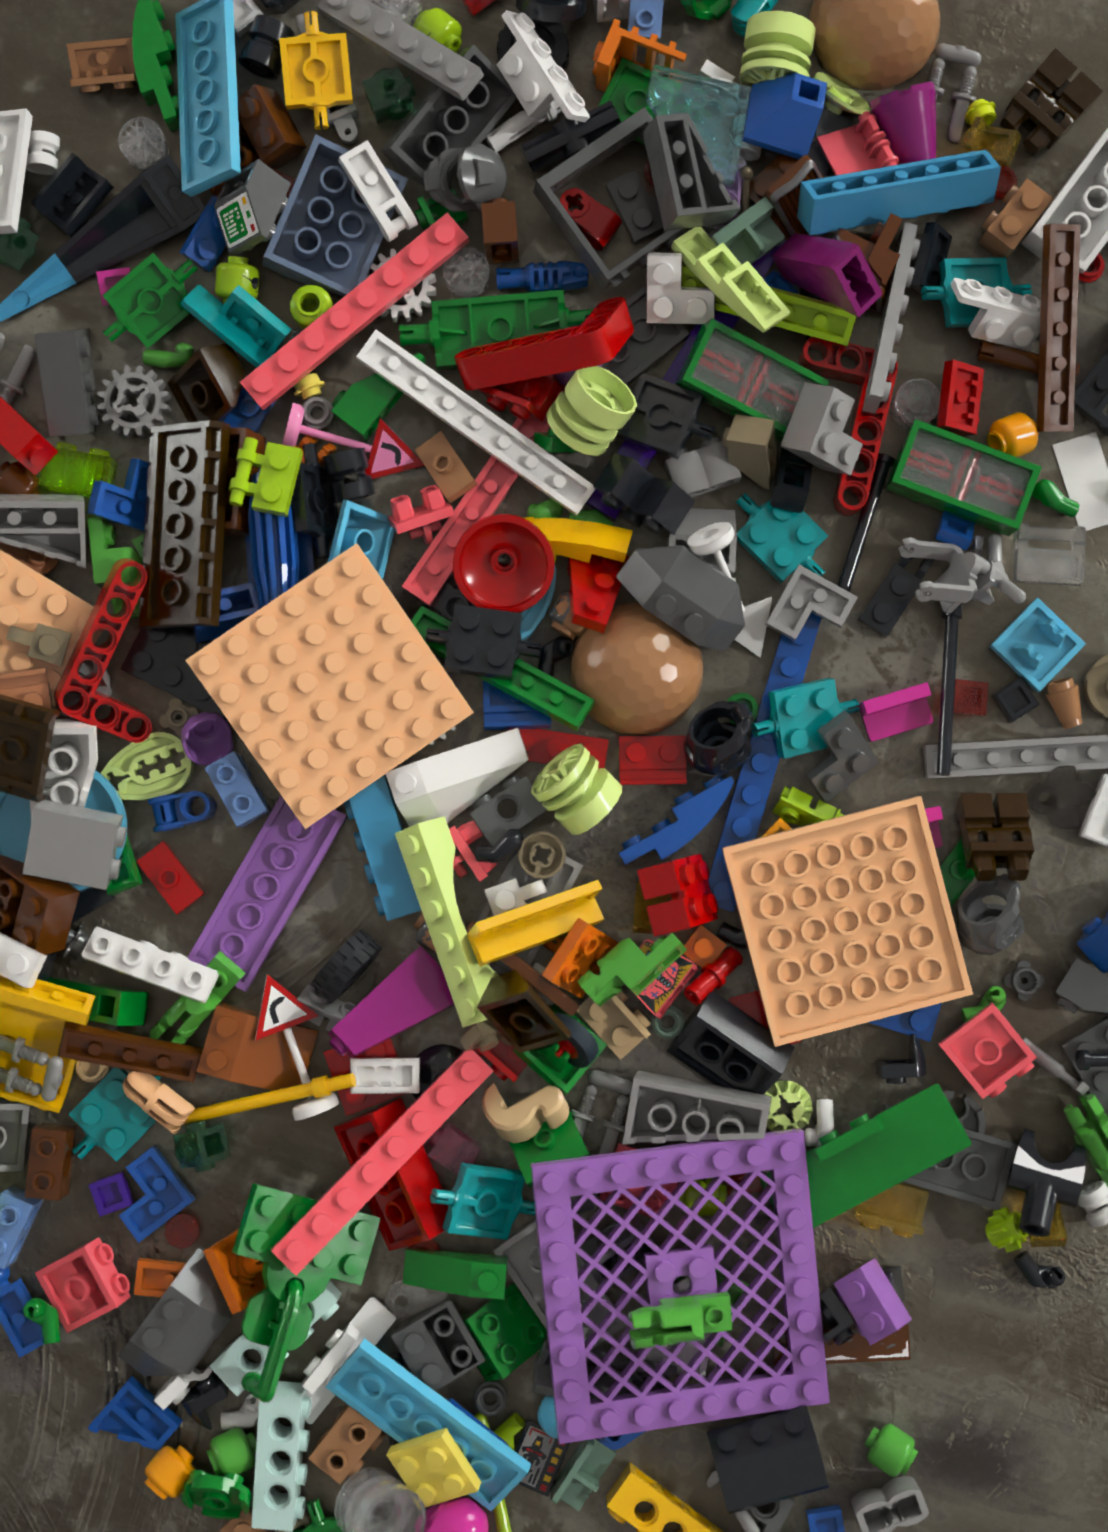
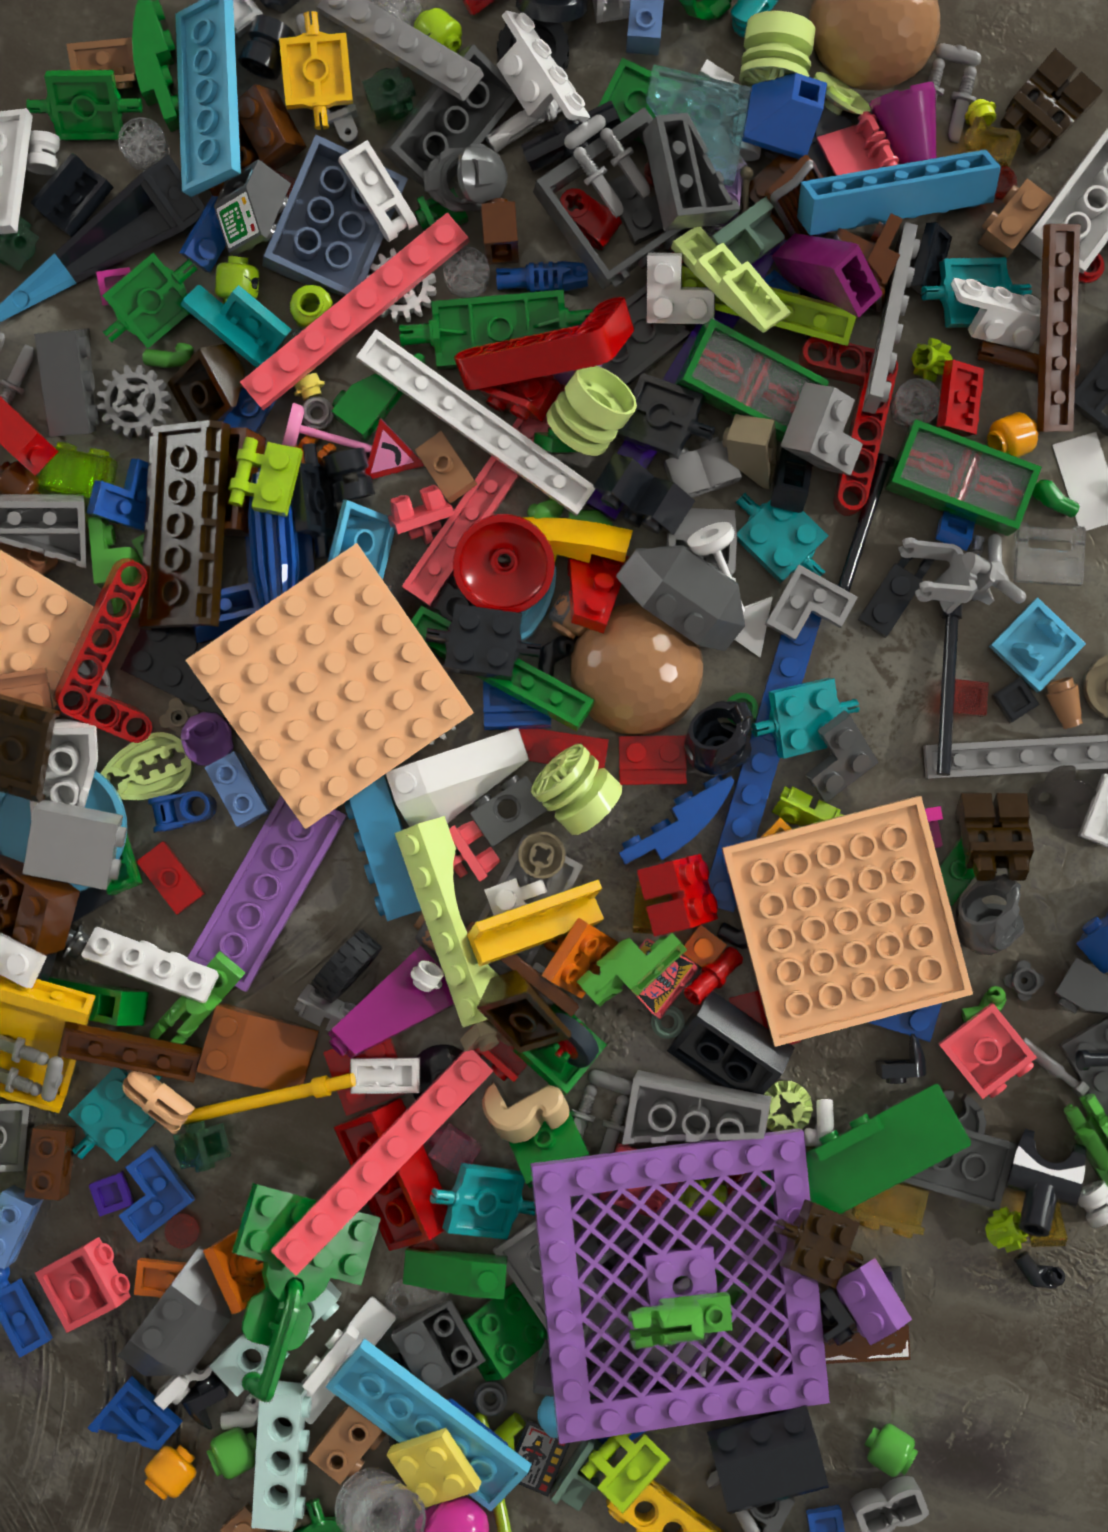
dark tan plate [6,623,72,666] -> none
green arm [23,1298,61,1345] -> none
tan plate [75,1060,110,1083] -> none
green plate [181,1470,252,1519] -> none
white piece [255,974,339,1121] -> none
black arm [476,829,523,863] -> none
tan bracket [577,991,651,1060] -> none
orange plate [592,18,687,93] -> none
dark pink panel [858,682,933,742] -> none
none -> green plate [26,70,143,140]
none -> white plate [411,961,444,992]
none -> light grey piece [564,115,650,218]
none -> lime plate [580,1433,670,1514]
none -> dark brown plate [774,1199,864,1289]
none -> lime gear [911,338,953,382]

